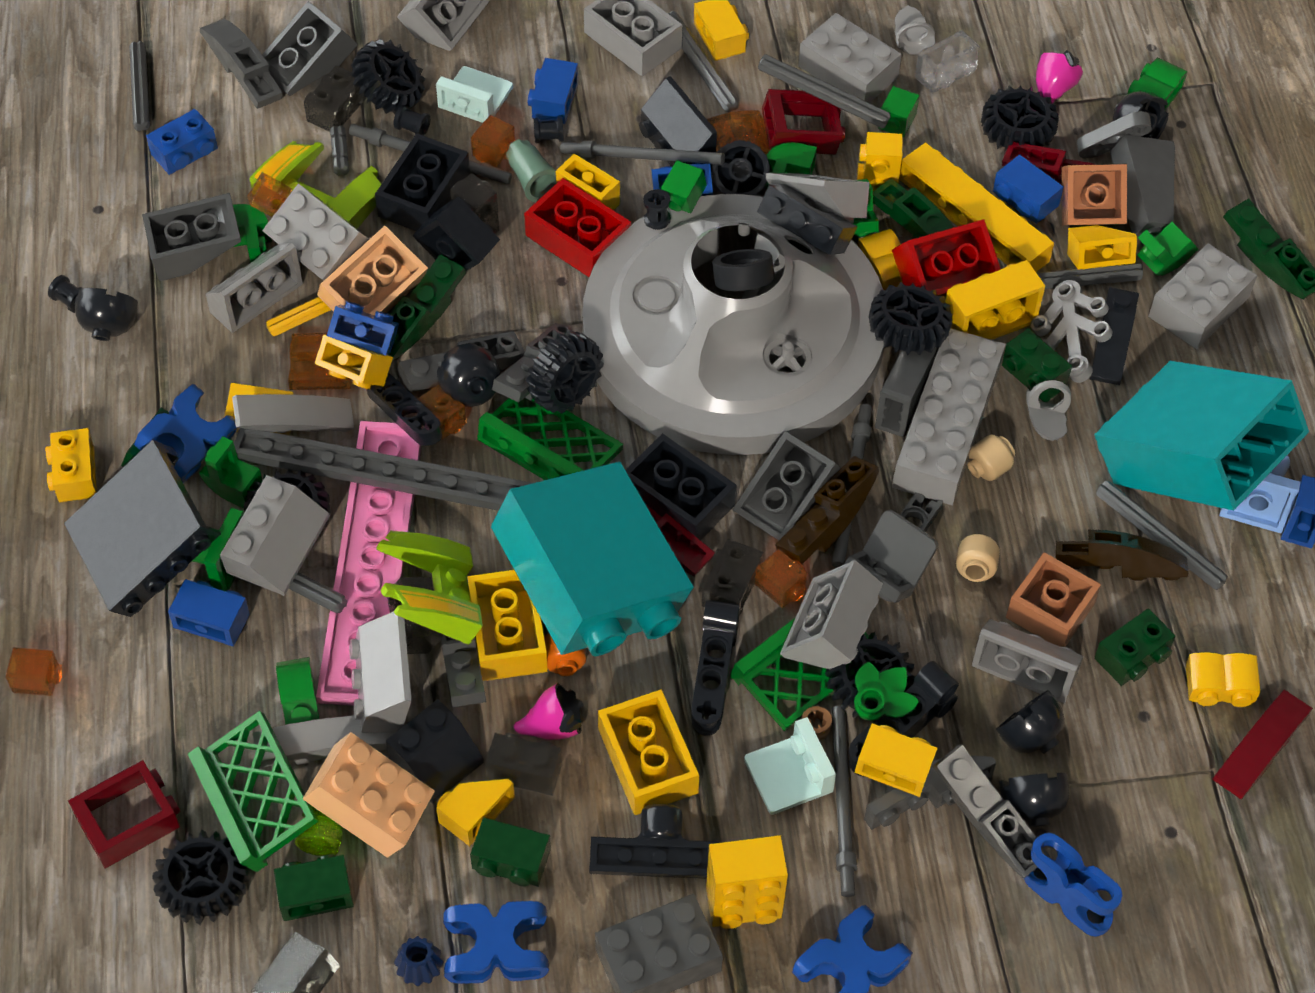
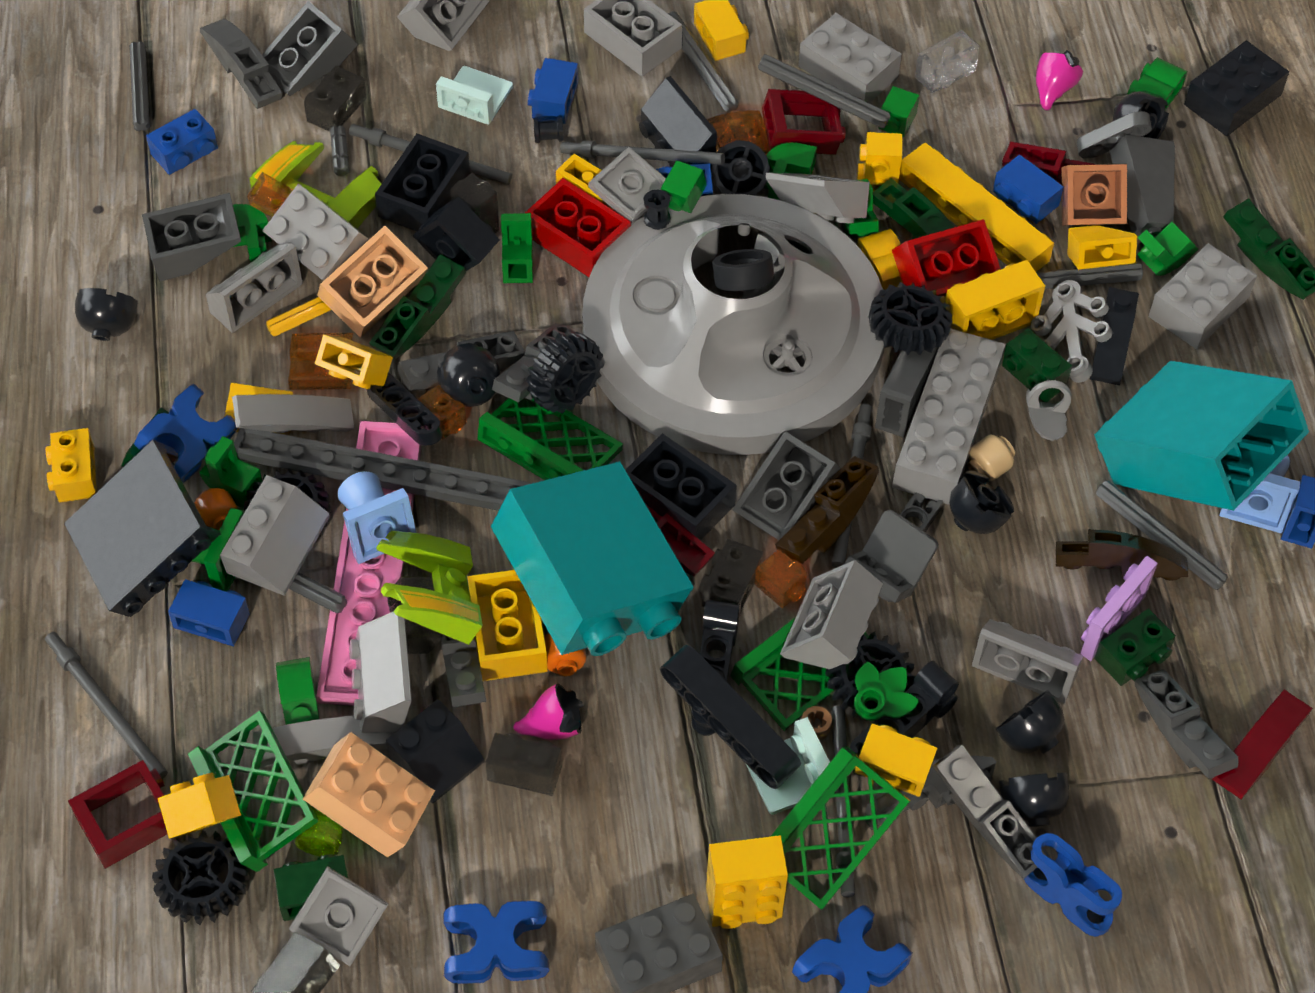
clear orange brick [5,647,62,696] -> none
black bush [48,275,84,313] -> none
blue brick [326,301,399,356] -> none
black gear [350,39,426,114] -> none
black bush [393,105,431,136] -> none
dark blue piece [394,936,444,986] -> none
yellow slope [436,779,515,847] -> none
dark green brick [470,817,551,887] -> none
clear orange brick [471,115,515,167] -> none
sand green plant [506,139,556,202] -> none
black plate [589,804,723,879] -> none
yellow brick [598,689,699,816] -> none
black arch [757,184,857,255] -> none
light grey piece [894,5,935,55] -> none
tan head [956,534,1000,582] -> none
black gear [981,85,1059,149] -> none
nougat brick [1006,552,1101,647] -> none
yellow brick [1186,652,1260,707] -> none
none -> dark grey bar [45,632,168,779]
none -> yellow brick [158,772,241,839]
none -> orange head [194,488,239,530]
none -> light grey tile [289,866,388,966]
none -> light blue plant [338,471,417,564]
none -> green brick [501,213,533,283]
none -> light grey tile [588,147,666,224]
none -> black beam [660,645,801,789]
none -> green fence [770,746,911,910]
none -> black cylinder [949,471,1014,534]
none -> lavender plate [1080,556,1158,661]
none -> dark grey slope [1135,669,1238,779]
none -> black brick [1184,40,1290,136]

